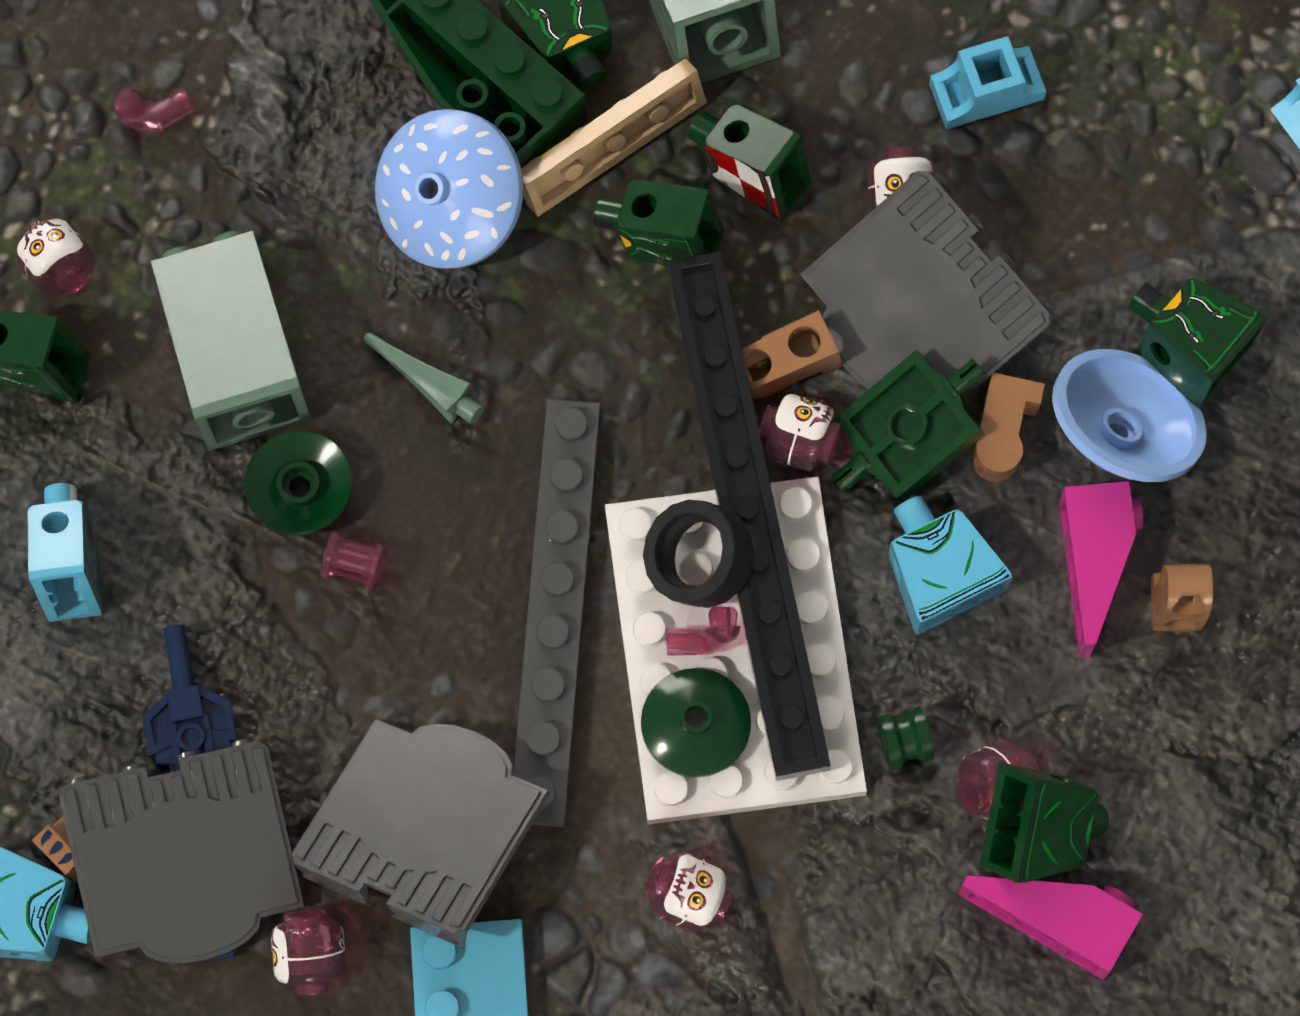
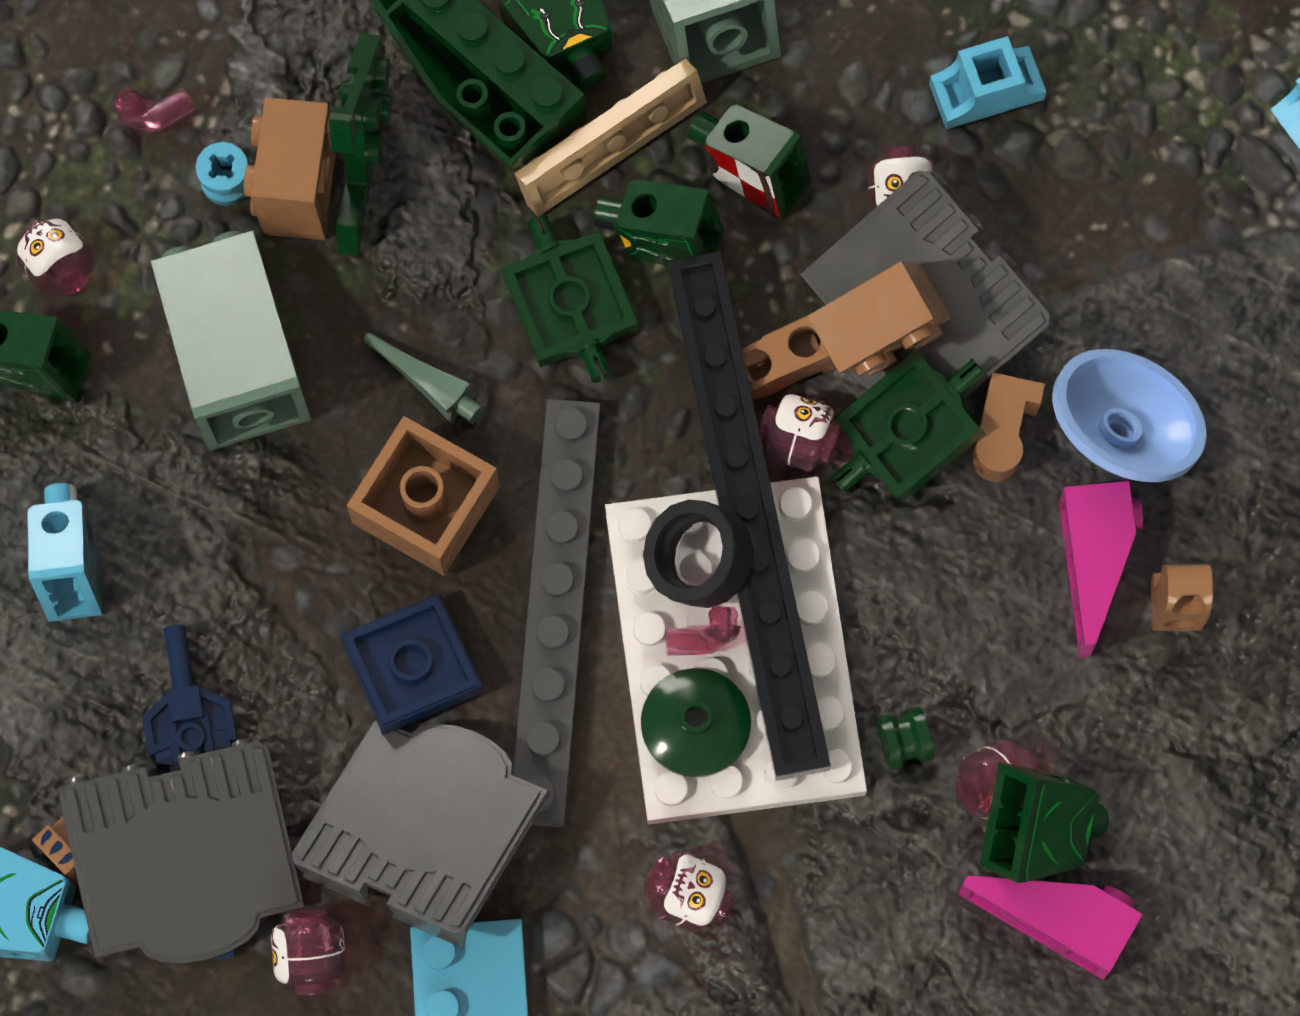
dark green dish [244,431,352,536] -> none
clear pink bush [321,530,387,590] -> none
light blue dish [375,109,523,269] -> none
medium azure torso [888,495,1012,636] -> none
dark green torso [1128,278,1268,409] -> none
none -> medium azure wheel [195,142,248,206]
none -> medium nougat brick [244,97,338,241]
none -> dark green wing [329,33,392,257]
none -> dark blue plate [339,593,483,735]
none -> medium nougat brick [346,416,500,576]
none -> dark green plate [501,214,638,383]
none -> medium nougat brick [807,261,952,377]

